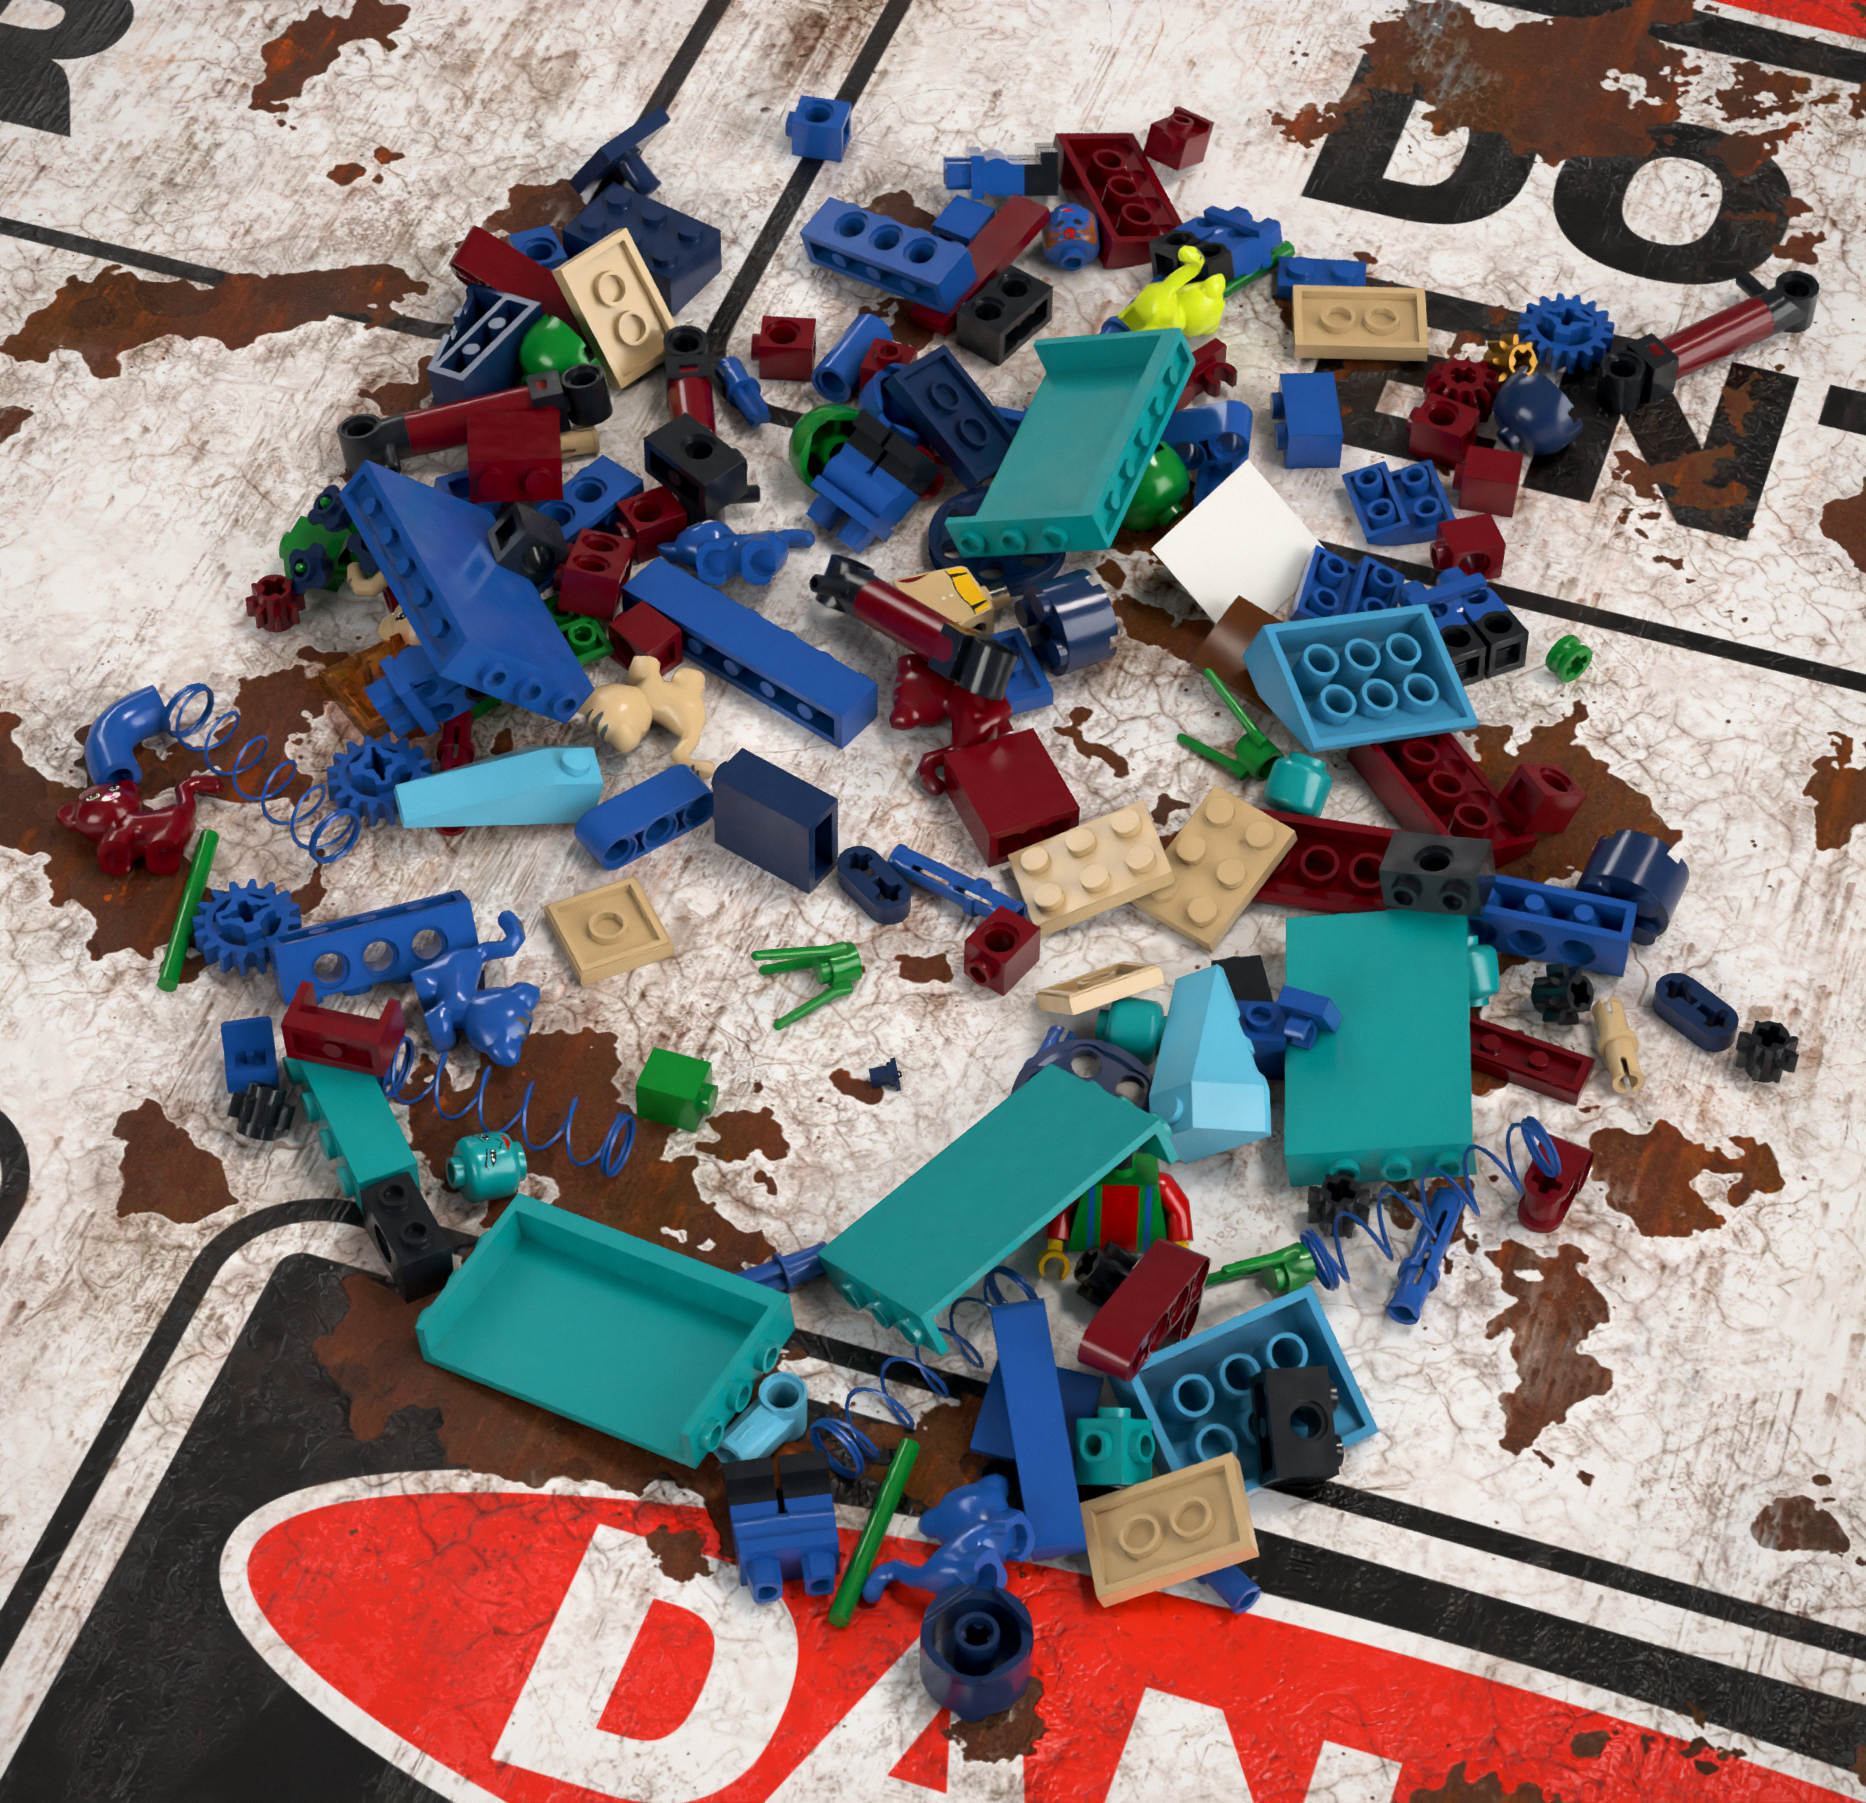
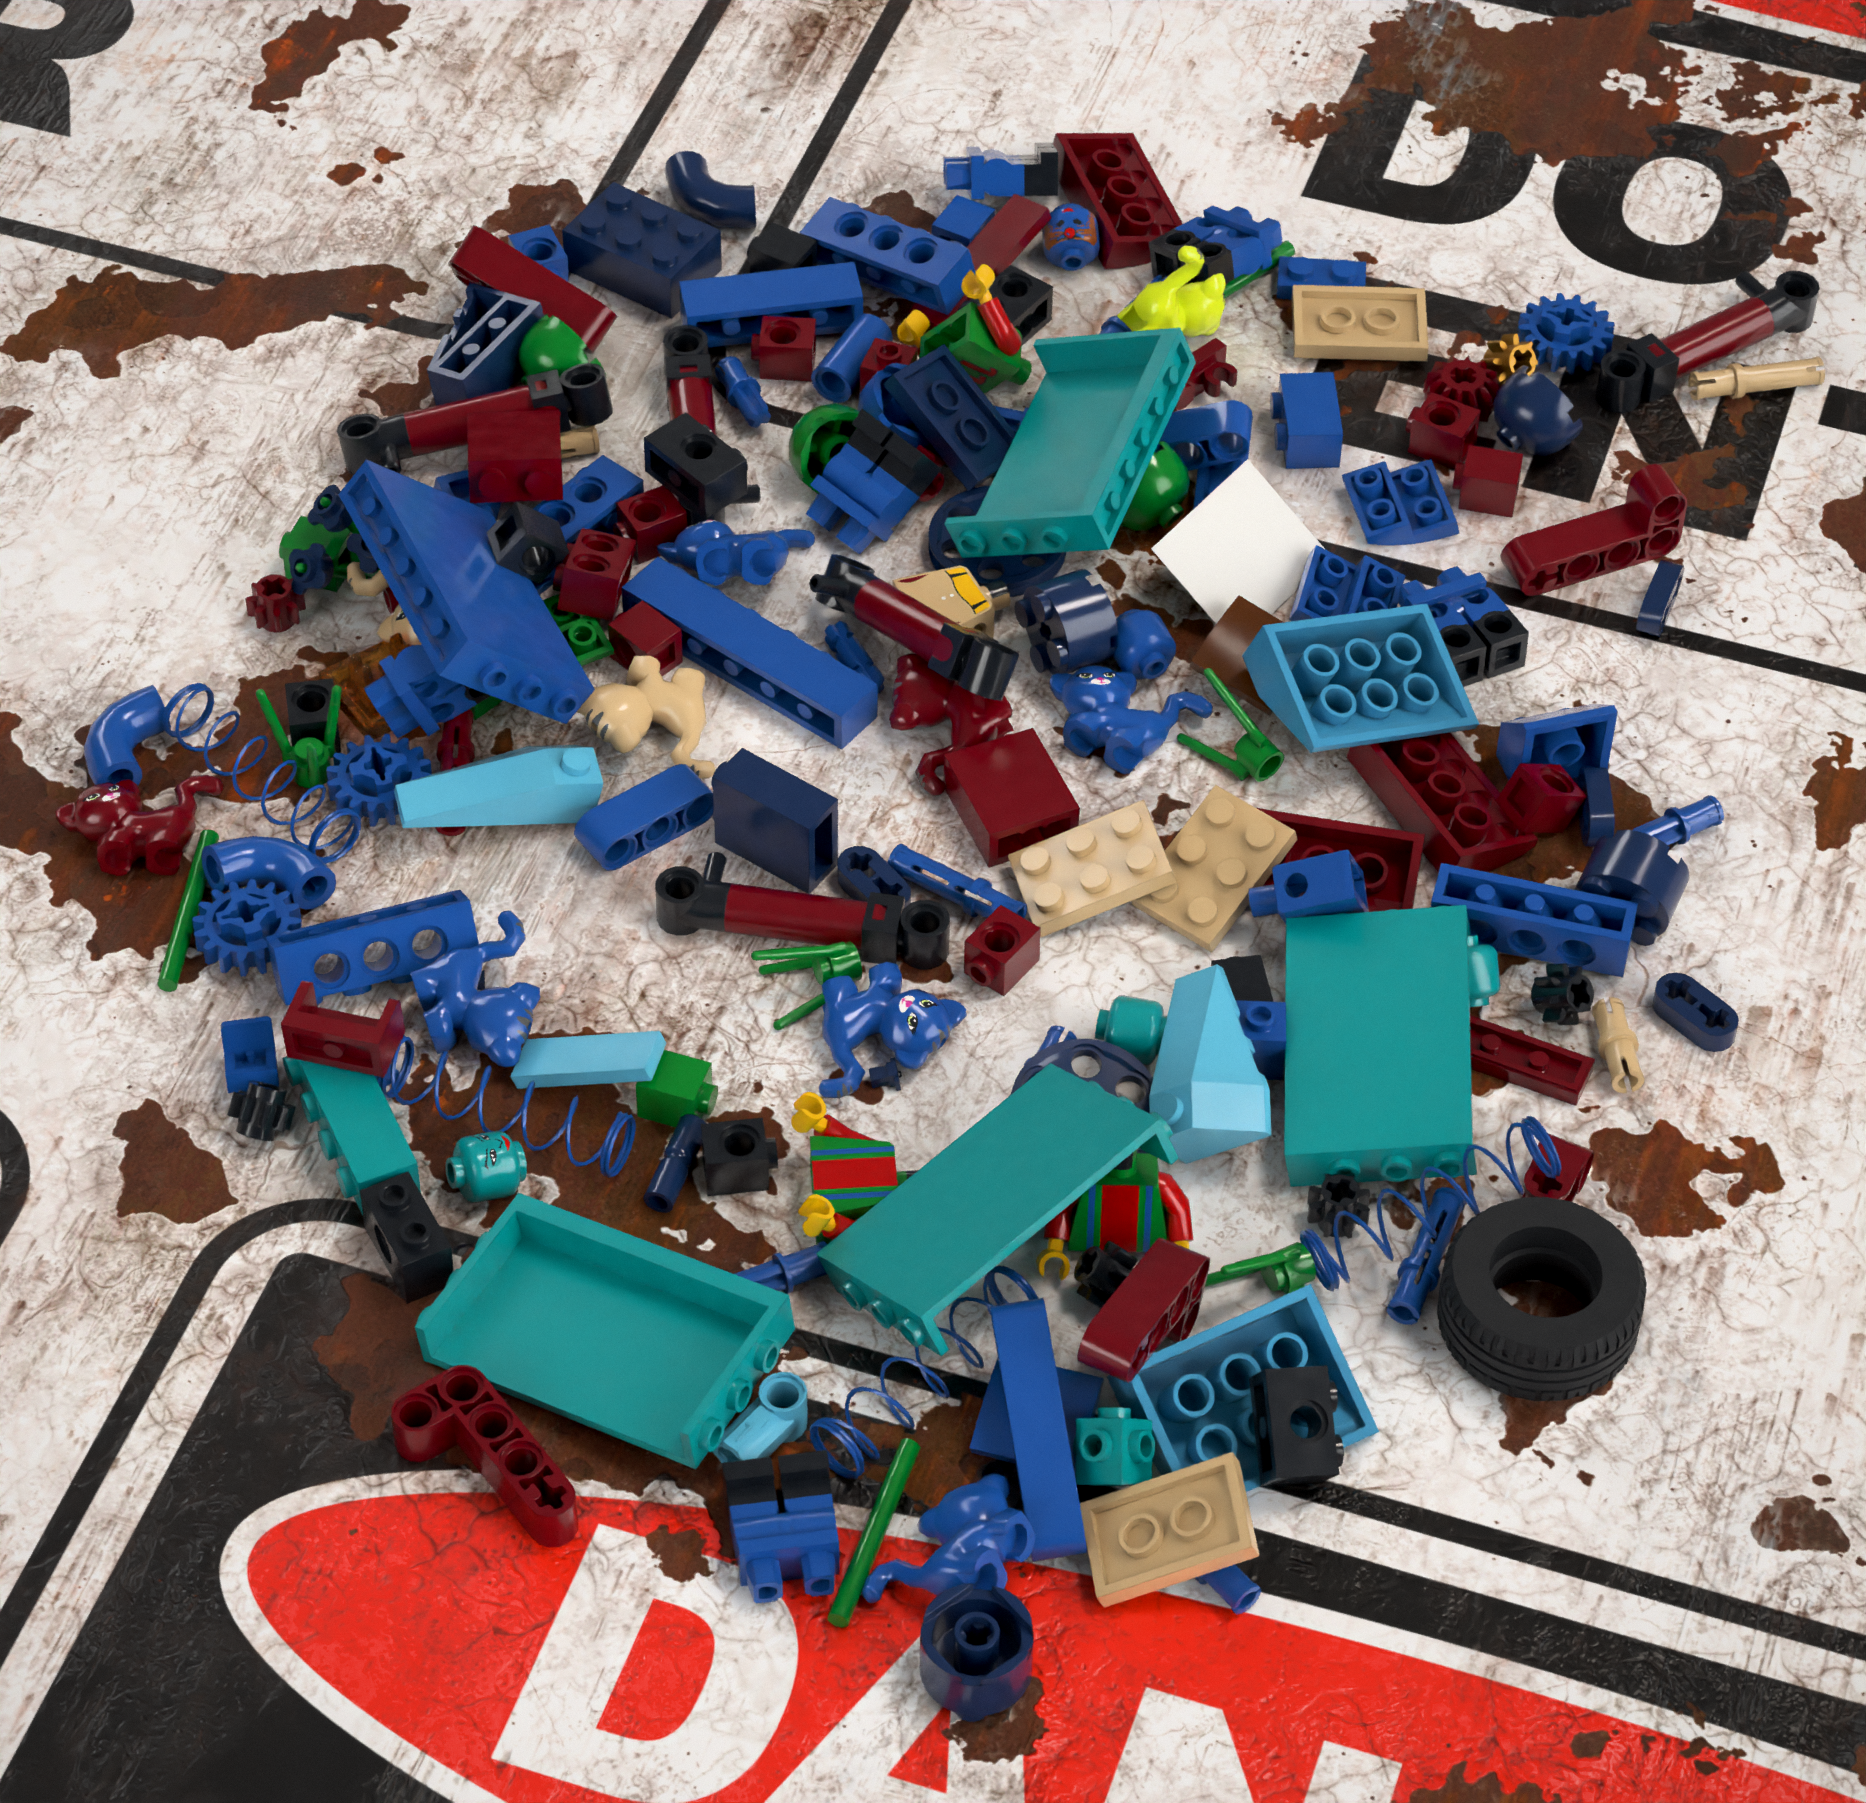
tan tile [544,876,674,987] -> none
tan plate [551,227,676,390] -> none
dark blue tile [569,106,671,197] -> none
blue brick [785,95,851,163] -> none
blue plate [988,627,1054,715] -> none
tan tile [1035,961,1165,1015] -> none
dark red brick [1142,106,1214,171] -> none
teal head [1262,751,1333,818] -> none
blue tile [1276,985,1343,1050] -> none
black brick [1379,831,1496,917] -> none
dark red brick [1430,513,1506,580] -> none
green bush [1545,634,1593,683] -> none
black gear [1736,1021,1799,1084] -> none
none -> blue cylinder [201,836,336,910]
none -> green plant [255,685,342,788]
none -> black brick [285,678,342,753]
none -> dark red beam [391,1365,578,1547]
none -> medium azure tile [510,1031,666,1089]
none -> dark blue piece [643,1114,706,1213]
none -> piece [655,852,950,970]
none -> dark blue cylinder [665,151,756,229]
none -> blue brick [679,262,863,348]
none -> black brick [701,1118,778,1196]
none -> black brick [747,222,817,273]
none -> torso [791,1092,918,1245]
none -> blue animal [819,962,967,1098]
none -> blue axle [825,621,885,694]
none -> torso [897,264,1032,394]
none -> blue animal [1049,666,1213,774]
none -> blue head [1110,609,1176,680]
none -> blue torso [1248,850,1369,924]
none -> black tyre [1437,1197,1647,1401]
none -> blue slope [1496,704,1618,784]
none -> dark red beam [1500,464,1687,596]
none -> dark blue beam [1577,767,1615,847]
none -> blue axle [1633,795,1724,845]
none -> dark blue beam [1636,560,1684,637]
none -> tan pin [1688,356,1825,401]

